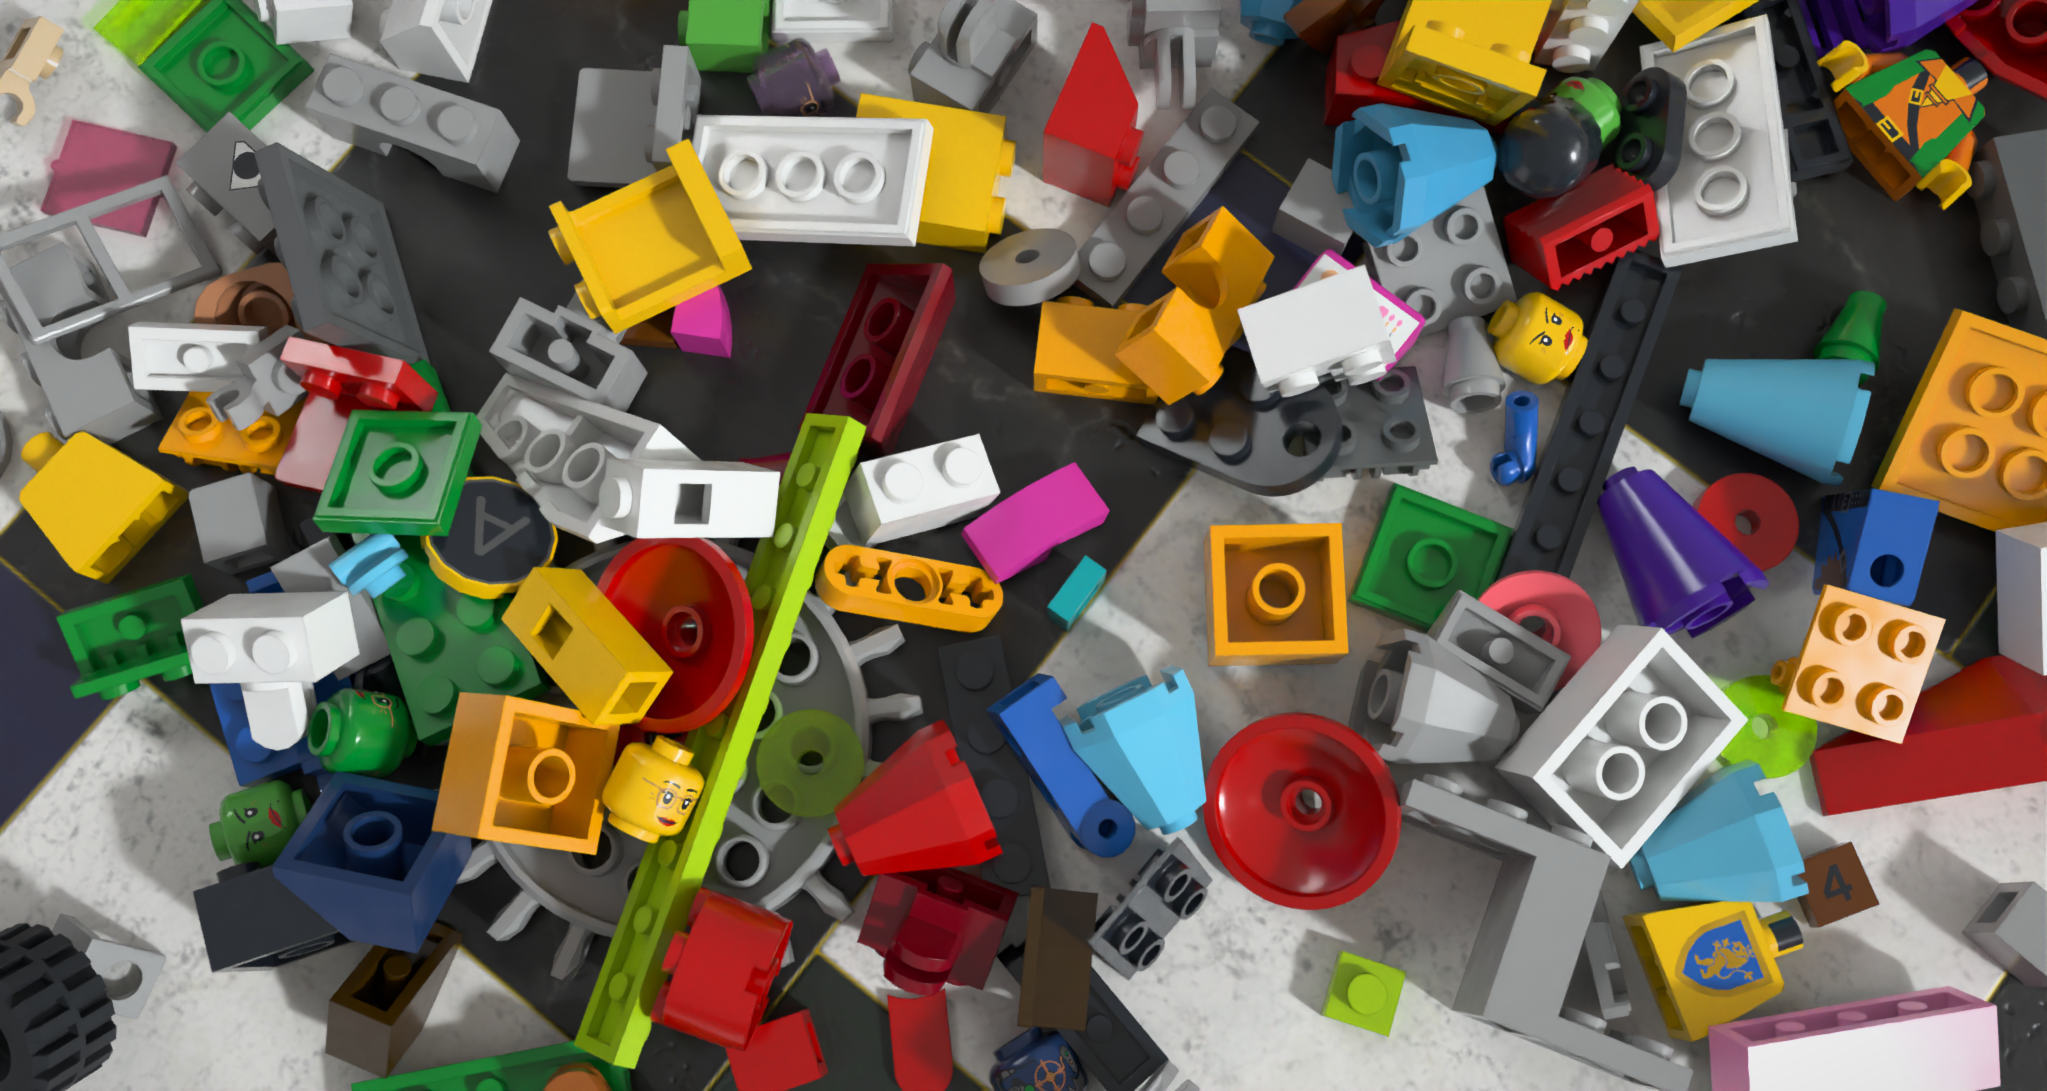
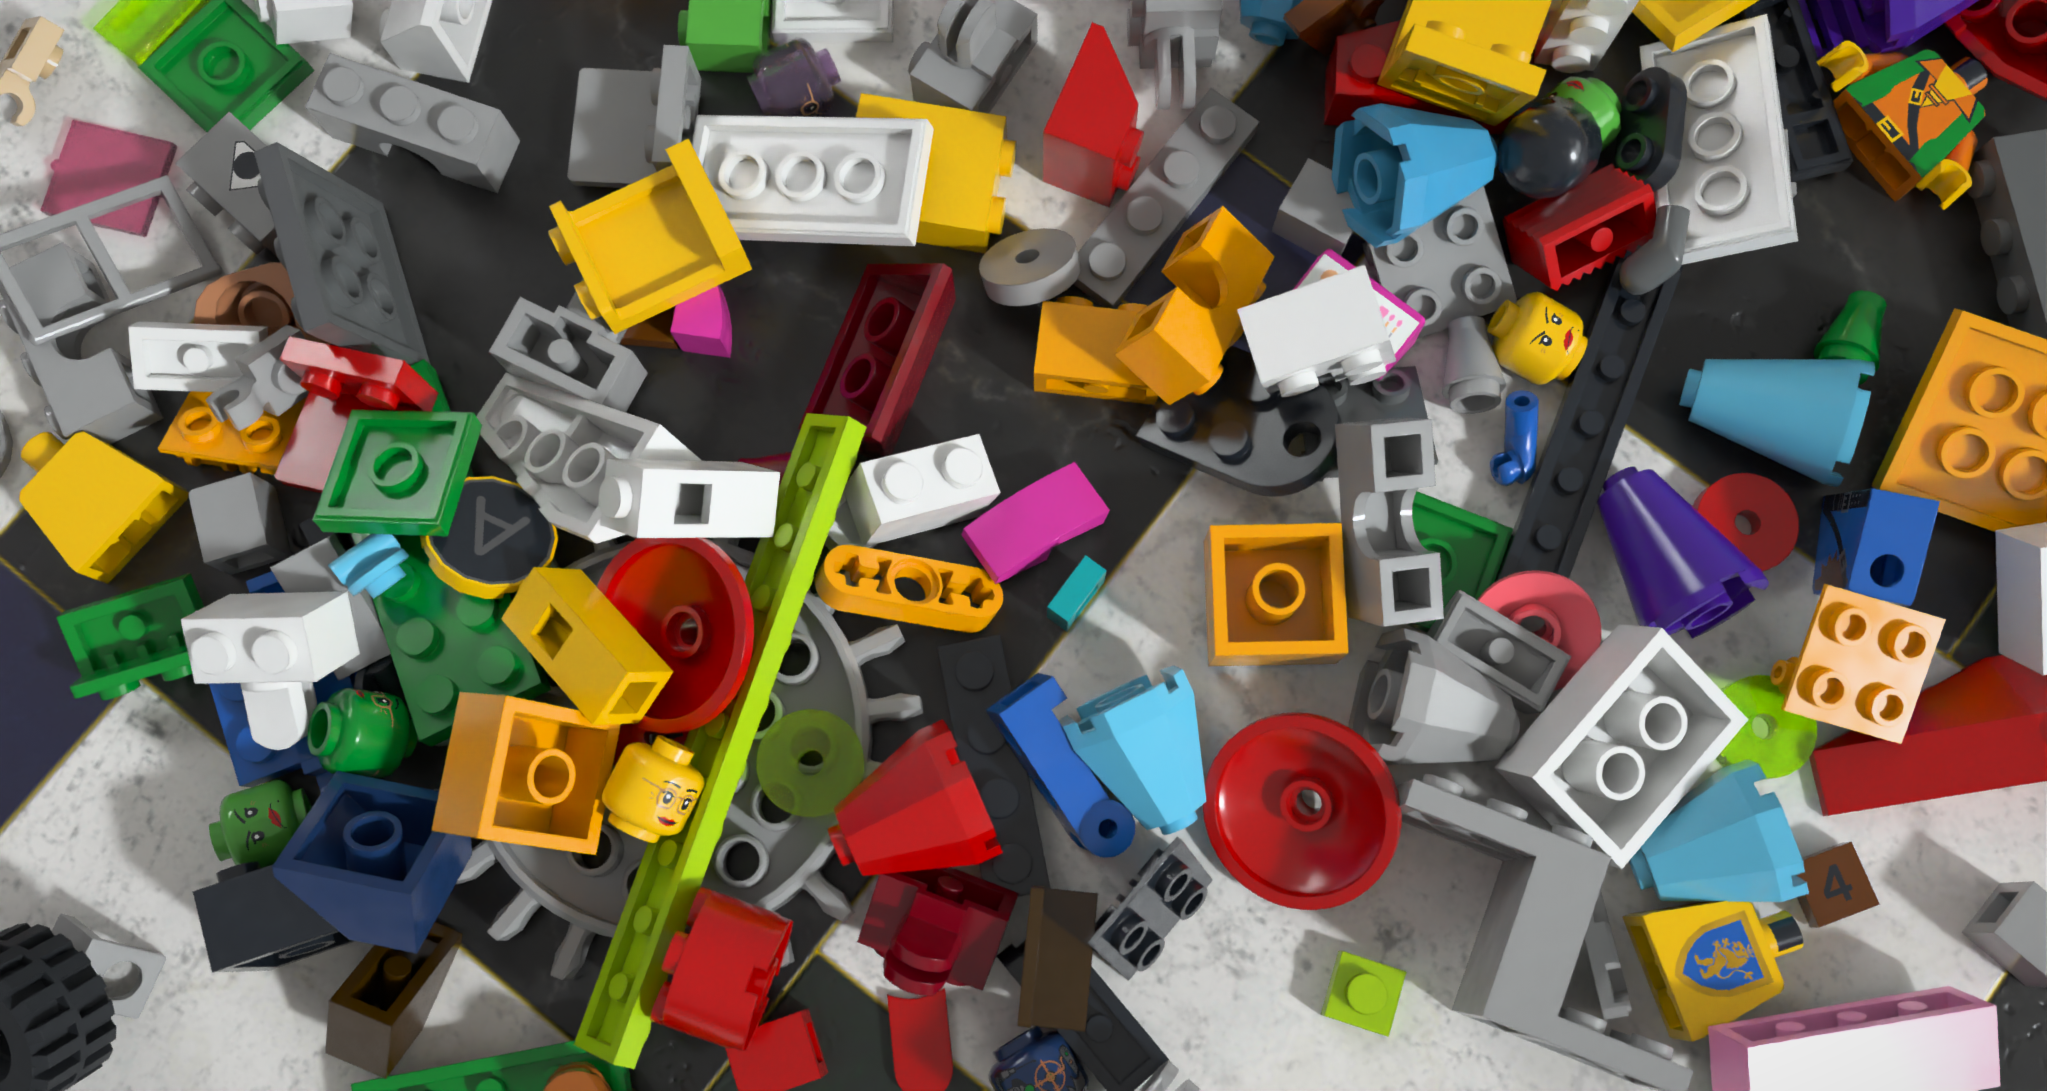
none -> light grey arch [1335,418,1444,627]
none -> dark grey arm [1619,205,1690,295]

